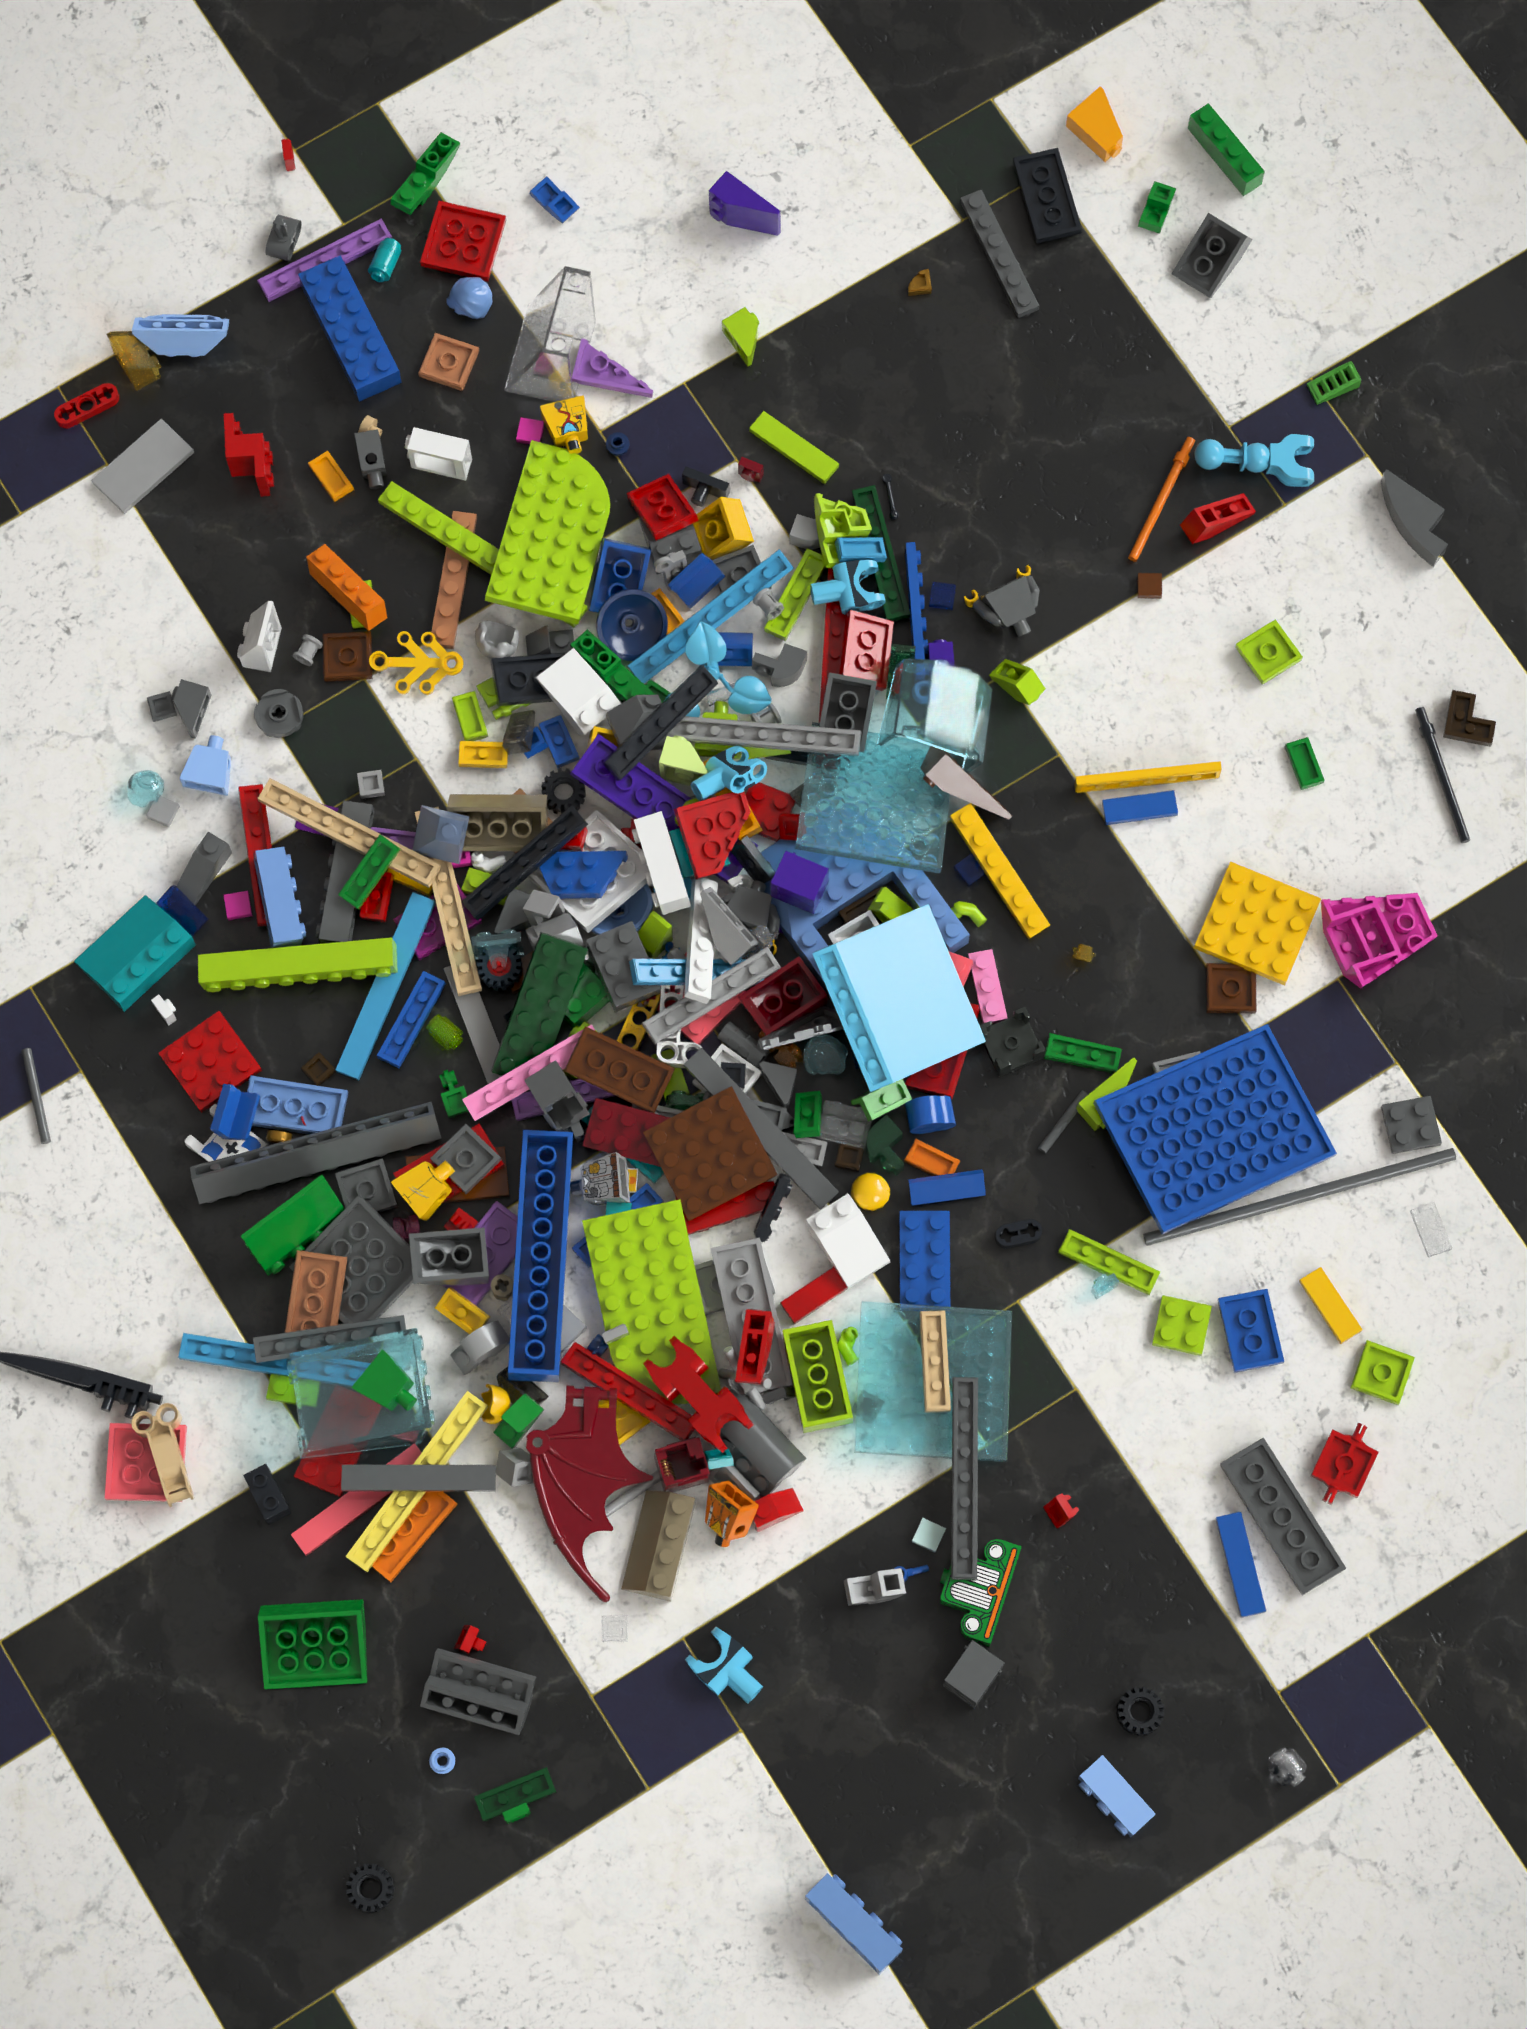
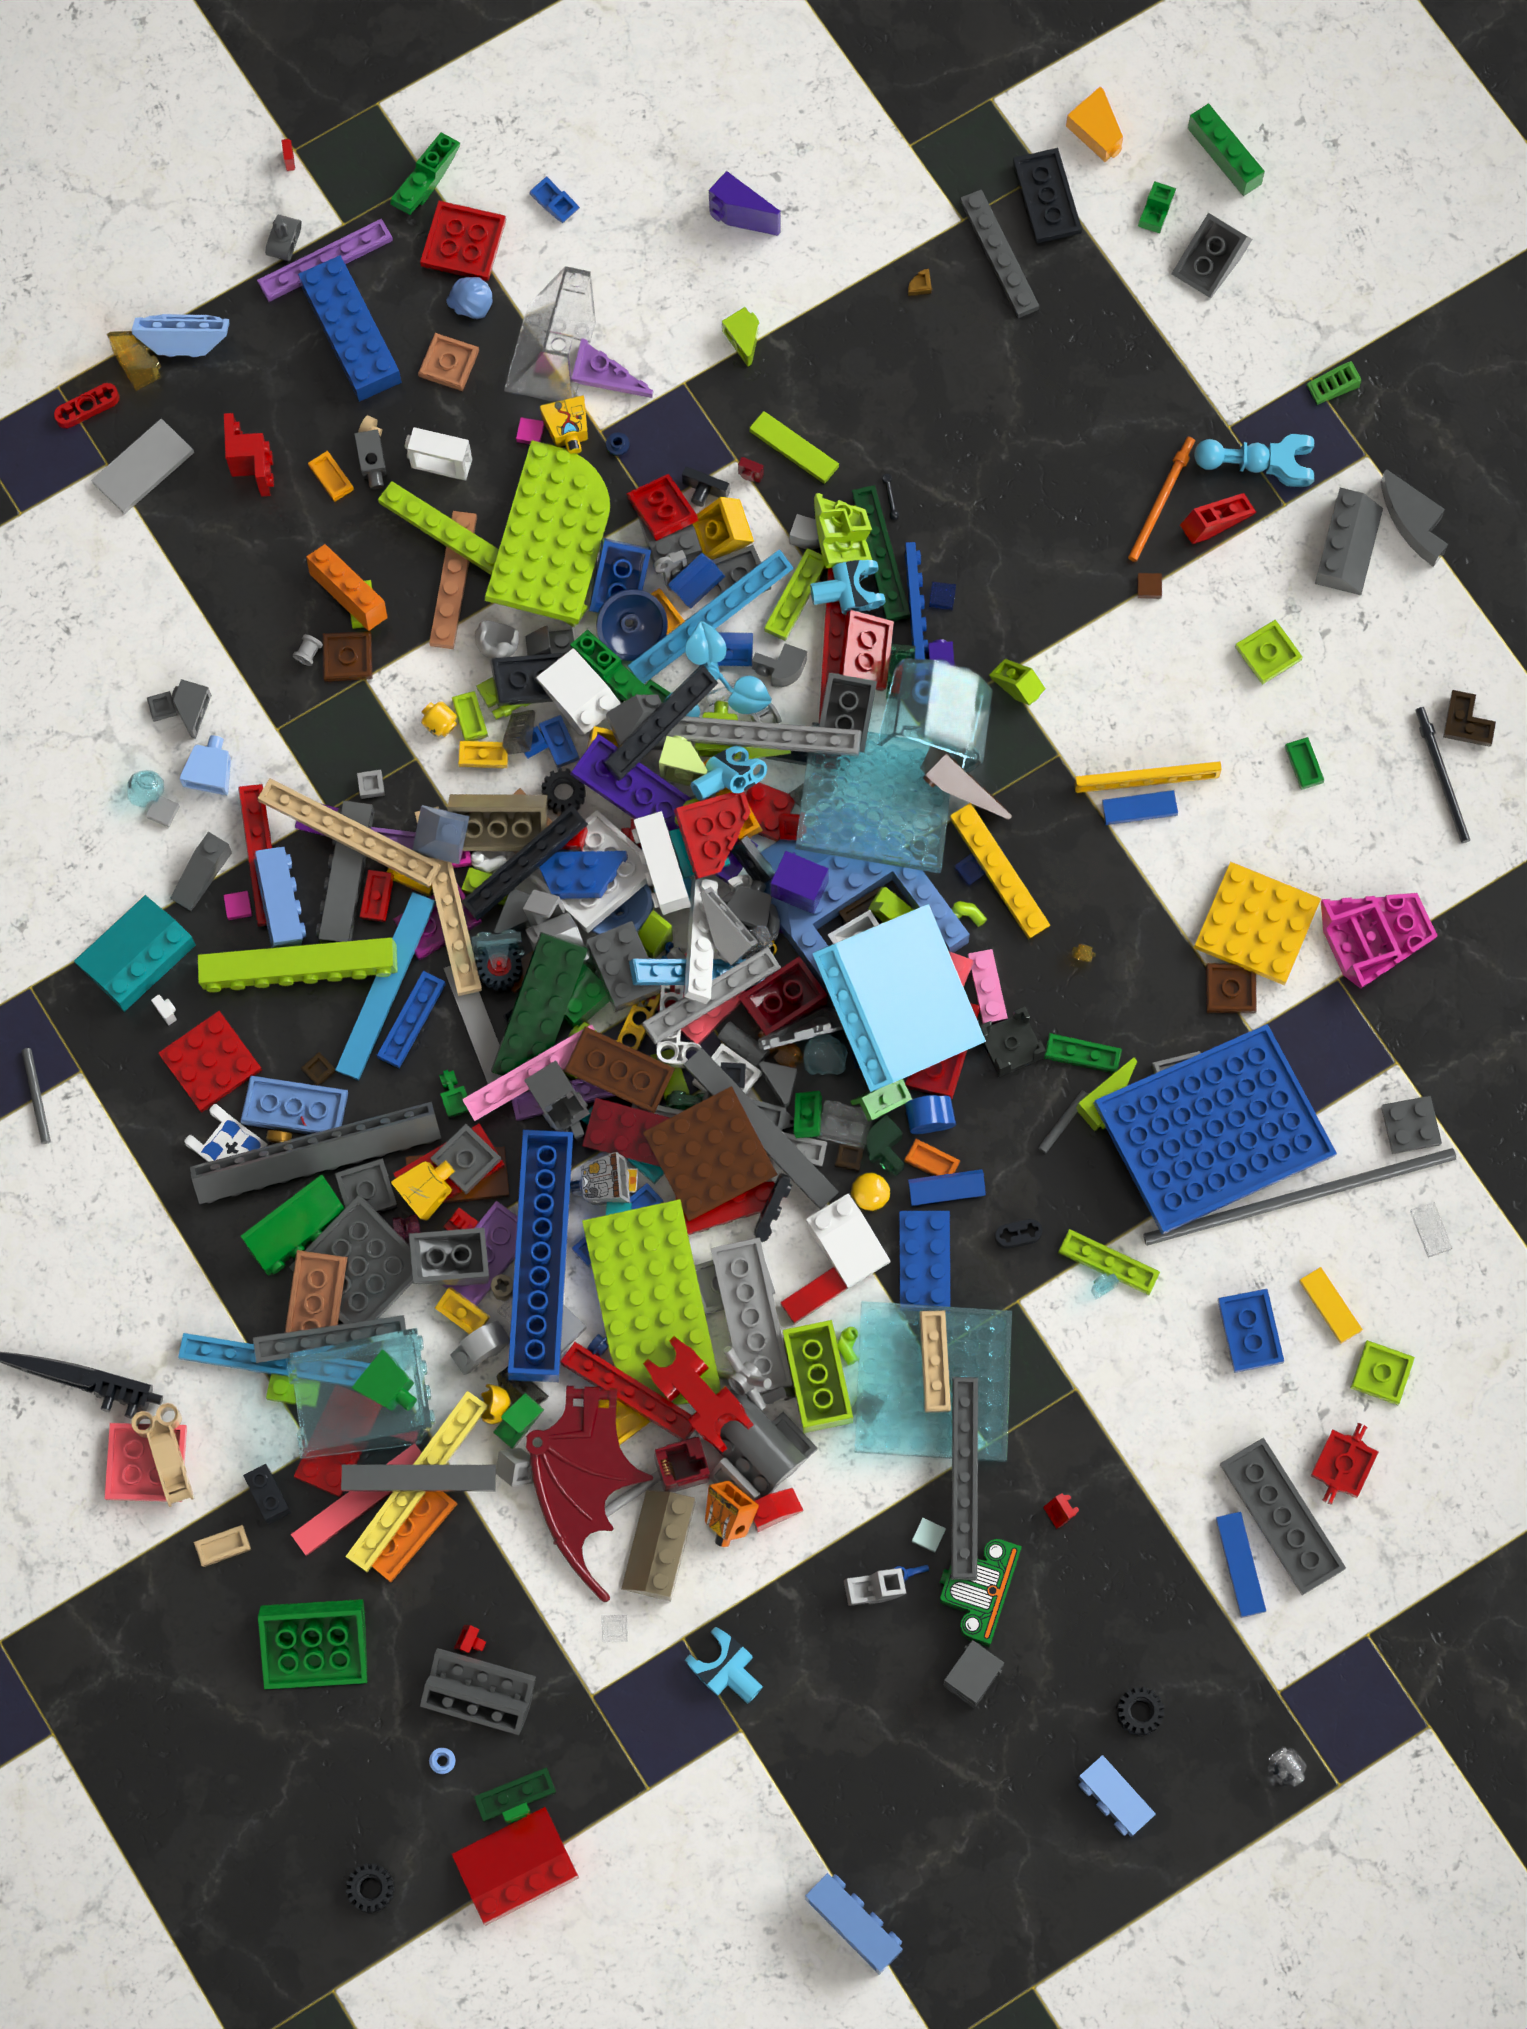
clear blue plate [156,885,209,937] -> none
blue panel [210,1084,260,1141] -> none
white slope [237,601,282,672] -> none
dark grey plate [254,689,304,738] -> none
green tile [338,835,401,909] -> none
teal head [368,238,402,282] -> none
yellow plant [369,631,464,695] -> none
clear neon green brick [426,1014,463,1050] -> none
light grey tile [602,1324,630,1345] -> none
teal tile [704,1448,734,1469] -> none
red slope [735,1309,775,1384] -> none
light grey bush [753,588,784,620] -> none
dark azure tile [835,537,887,562] -> none
dark grey torso [964,565,1040,637] -> none
lime plate [1152,1295,1212,1356] -> none
none -> tan tile [194,1525,251,1567]
none -> yellow head [421,701,457,737]
none -> red slope [452,1807,579,1926]
none -> dark grey tile [772,1412,818,1466]
none -> dark grey slope [1315,487,1383,595]

